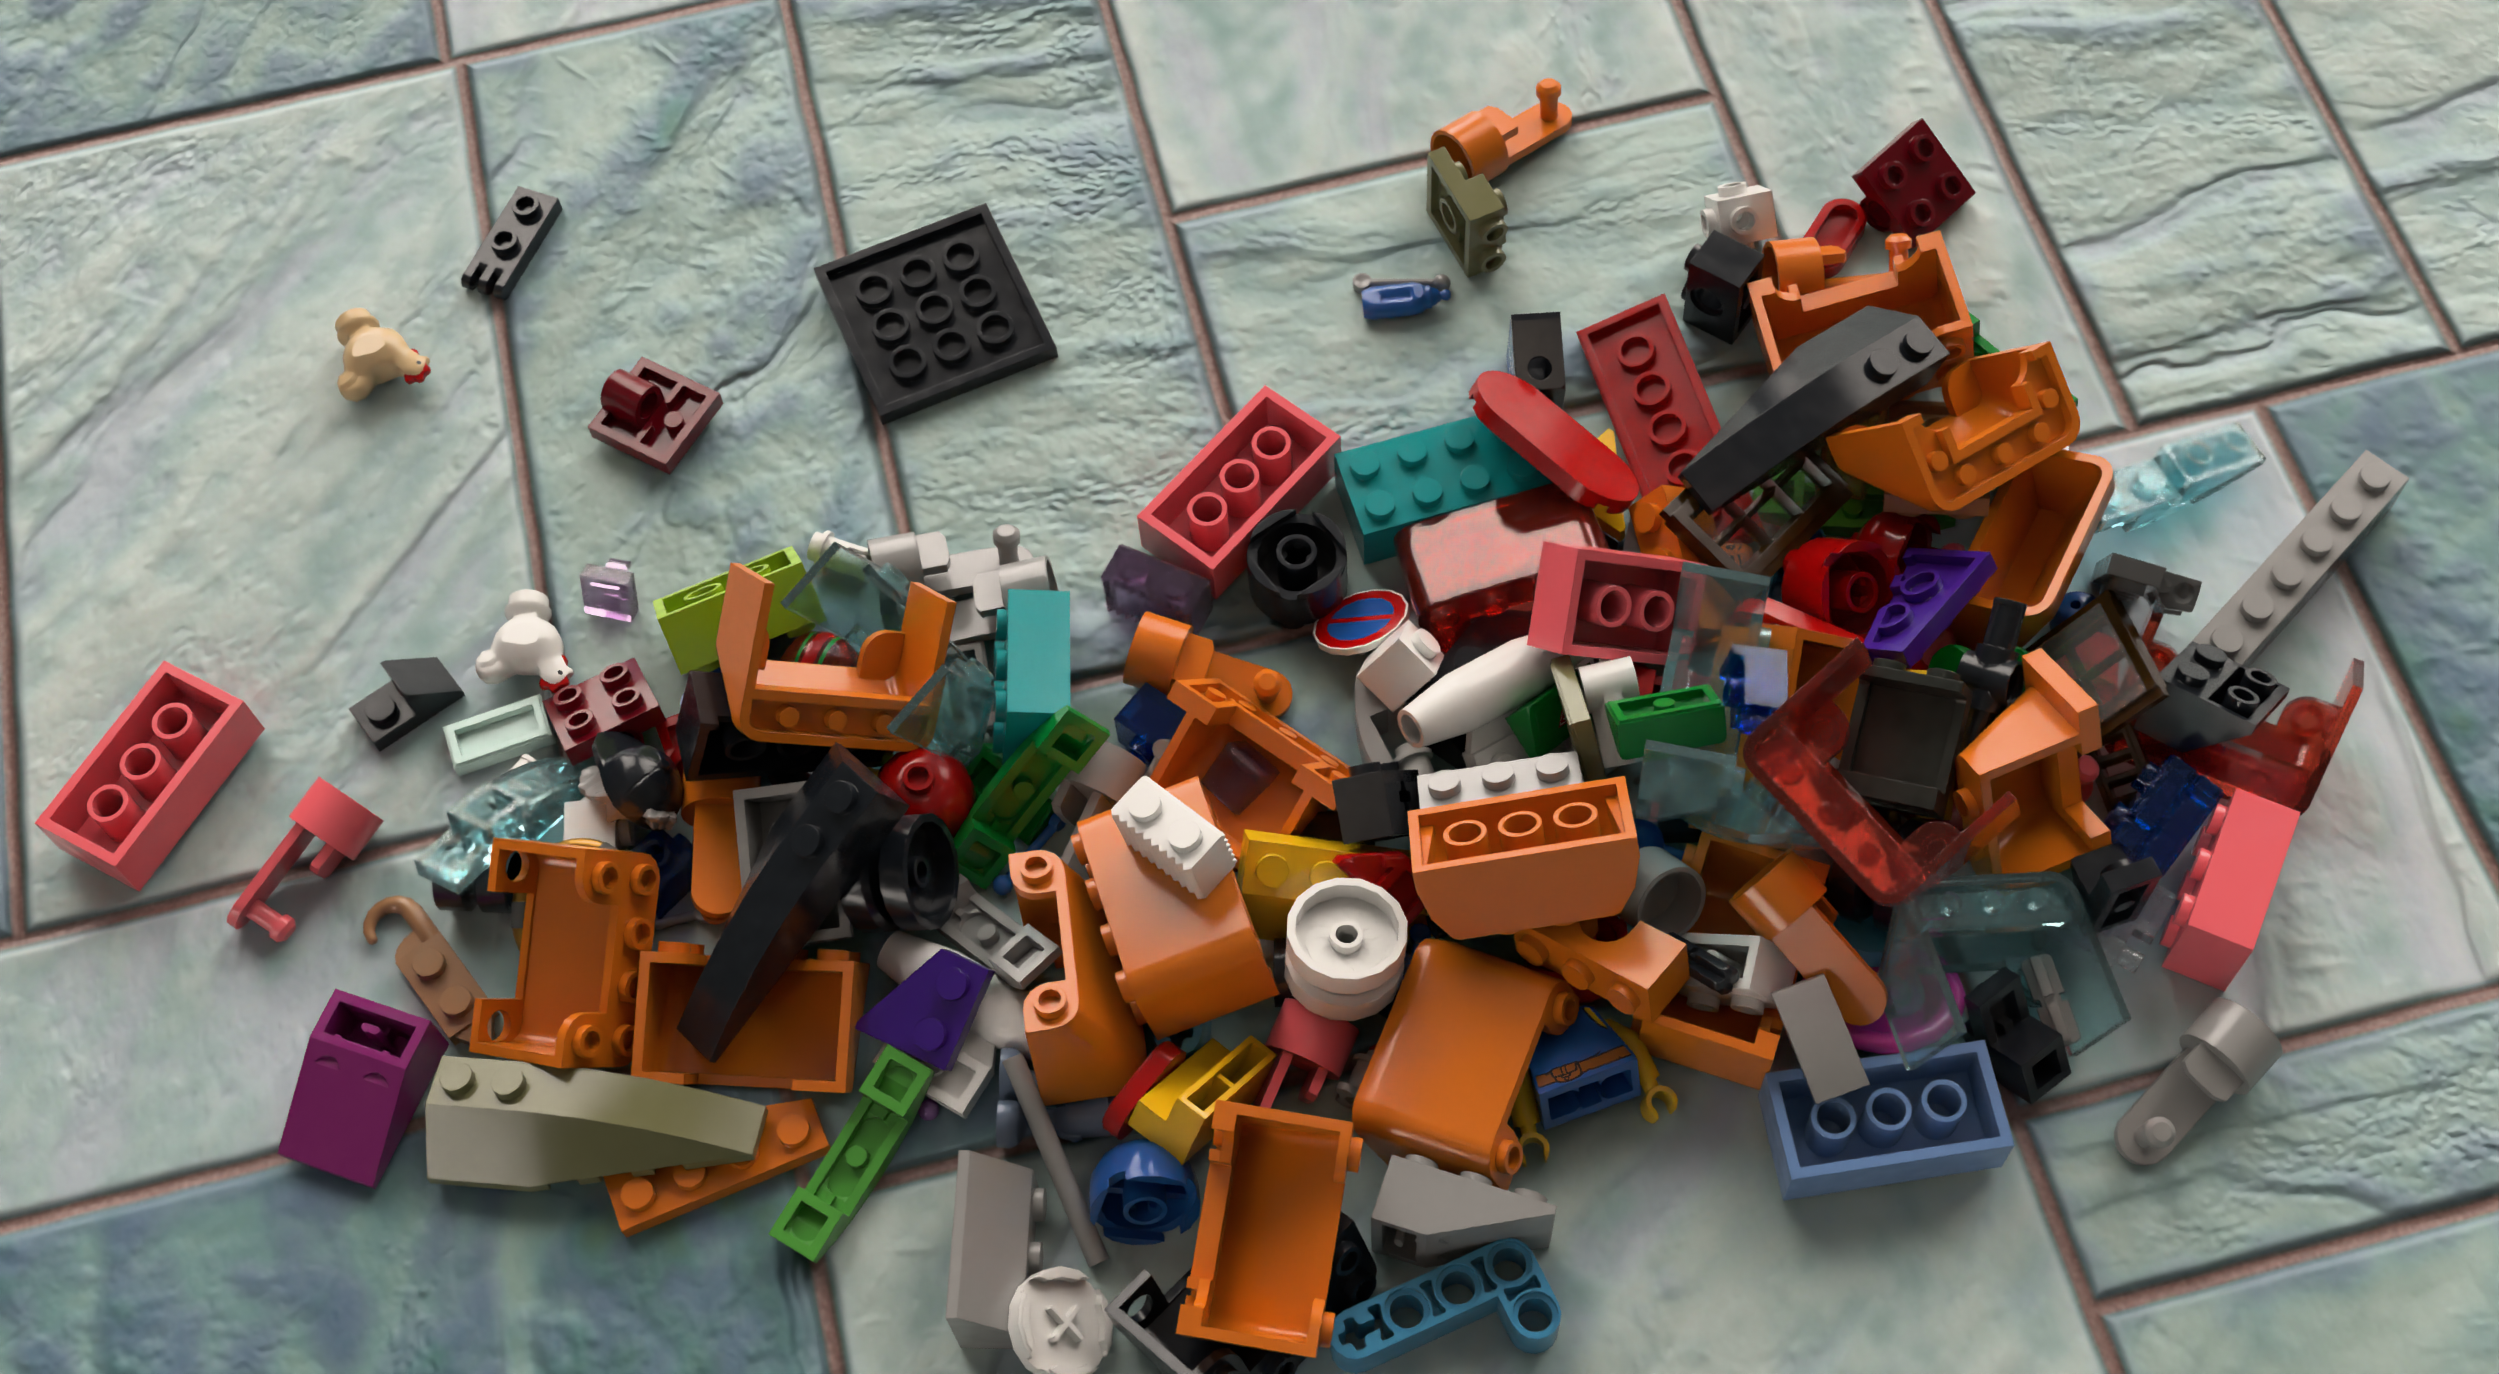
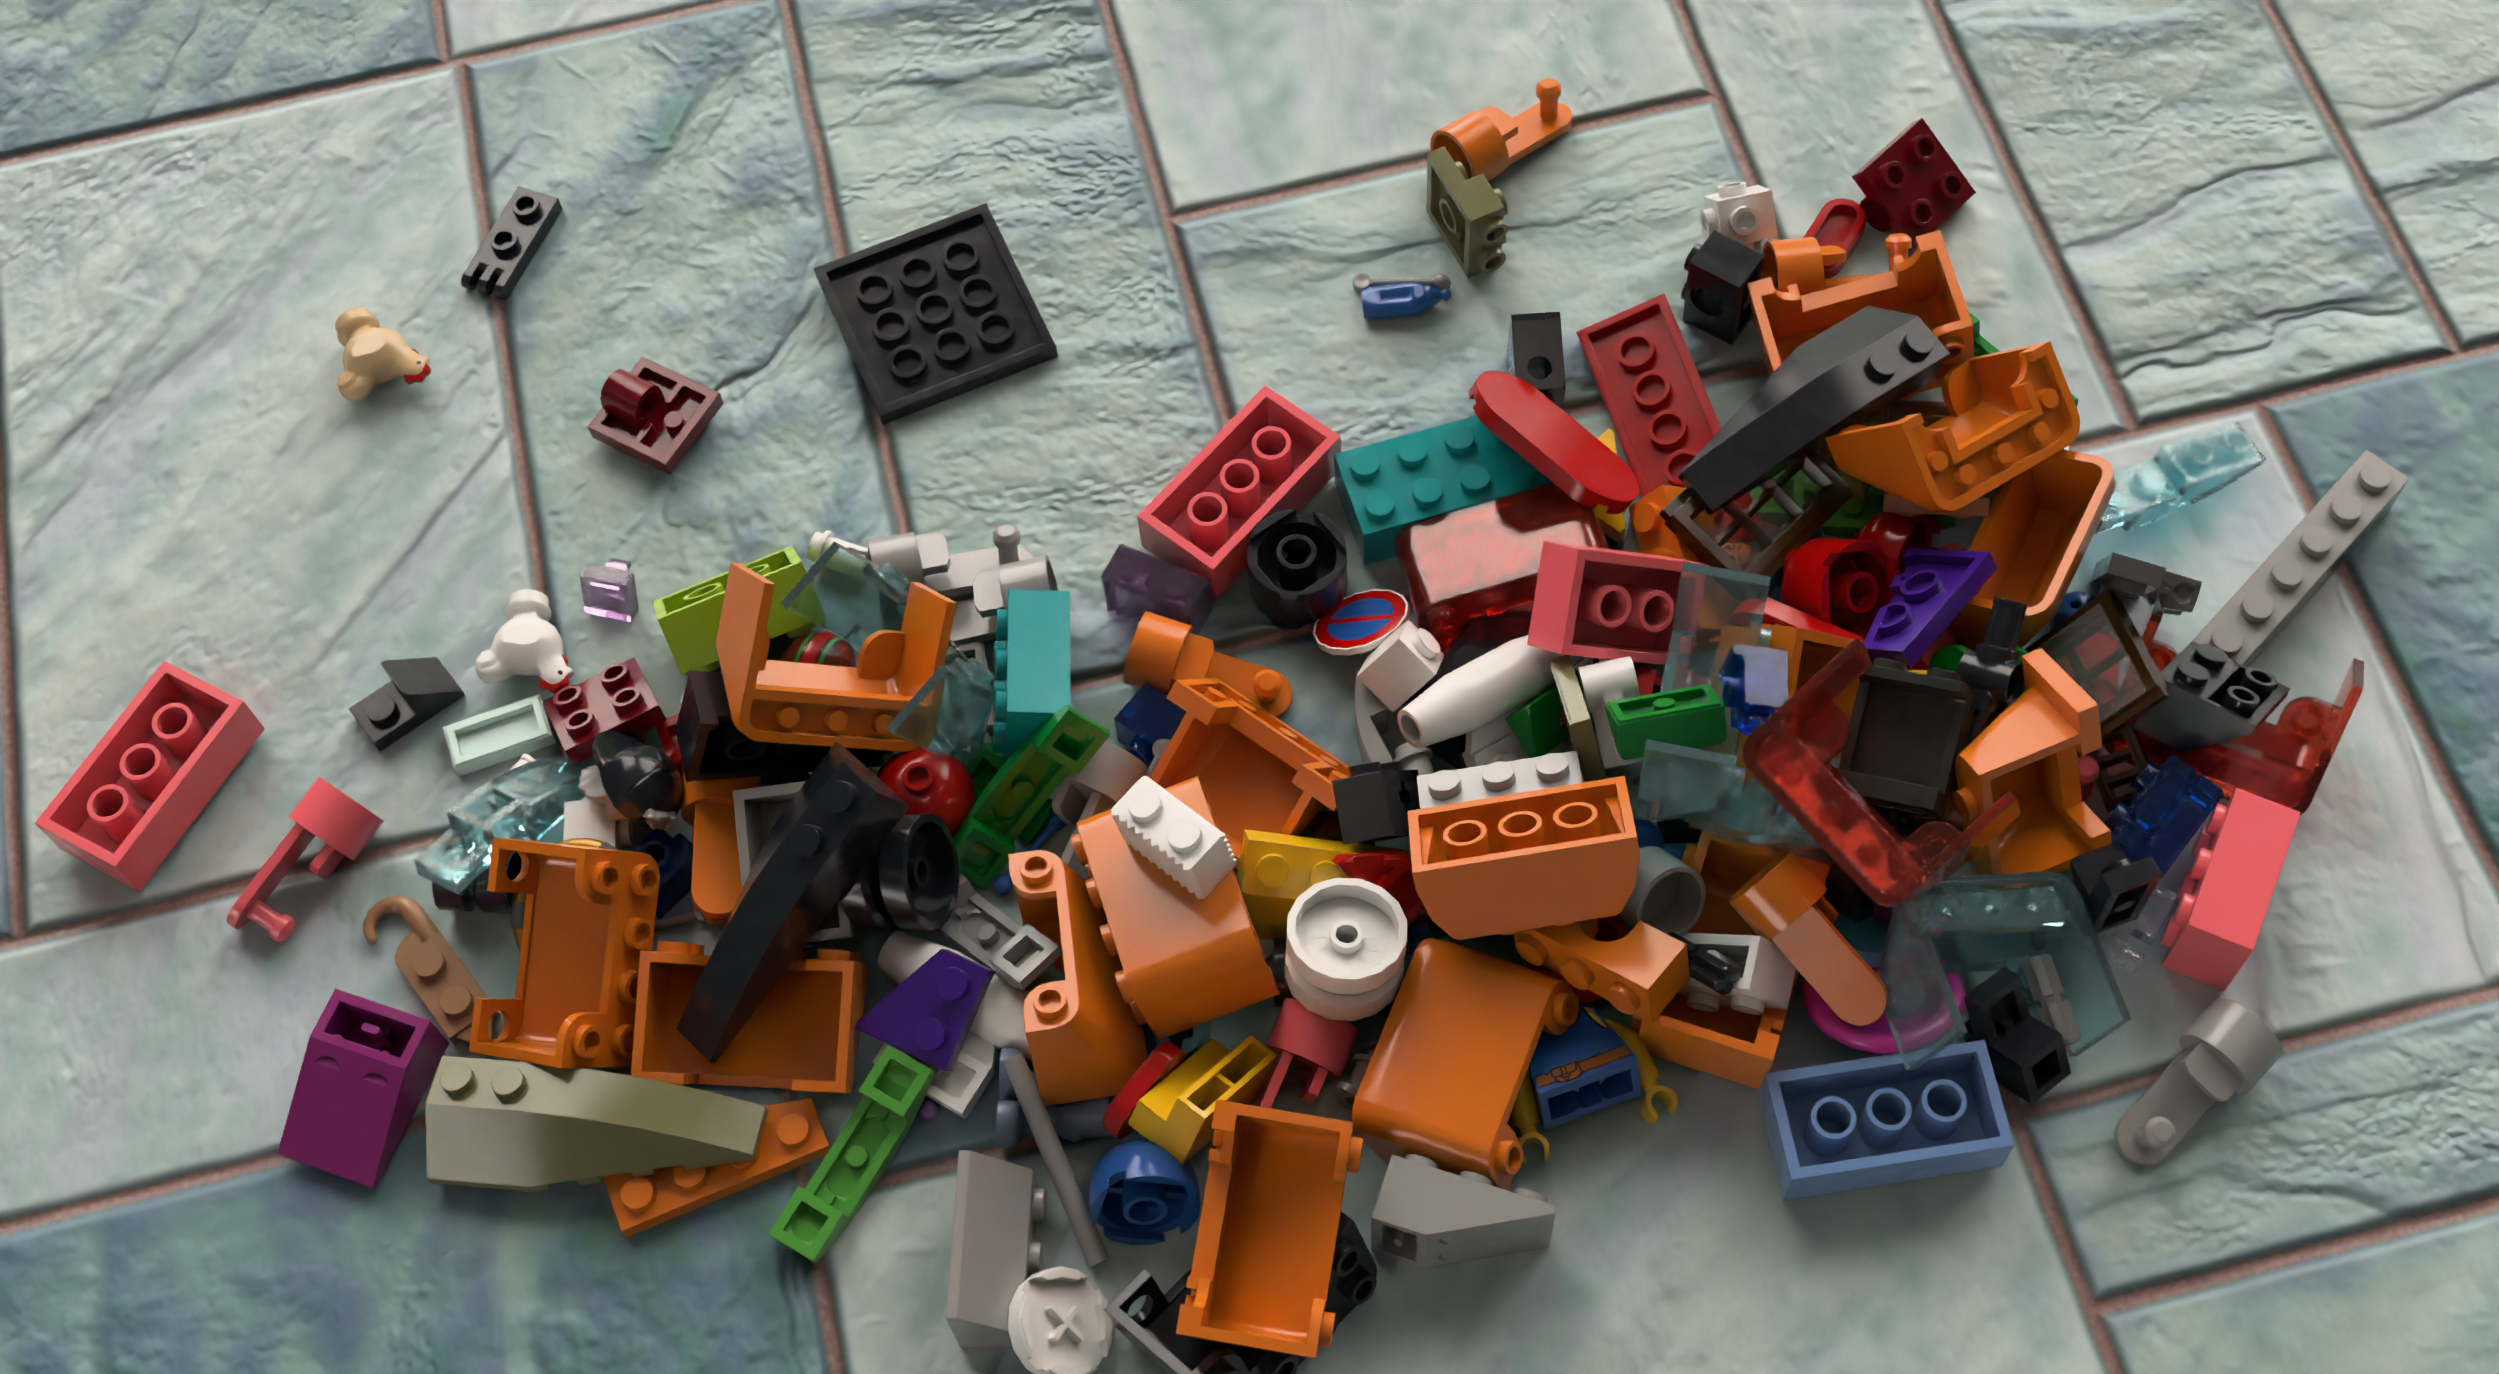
slope [1201,740,1280,815] -> none
dark azure beam [1330,1238,1561,1374] -> none
light grey slope [1771,973,1870,1104] -> none

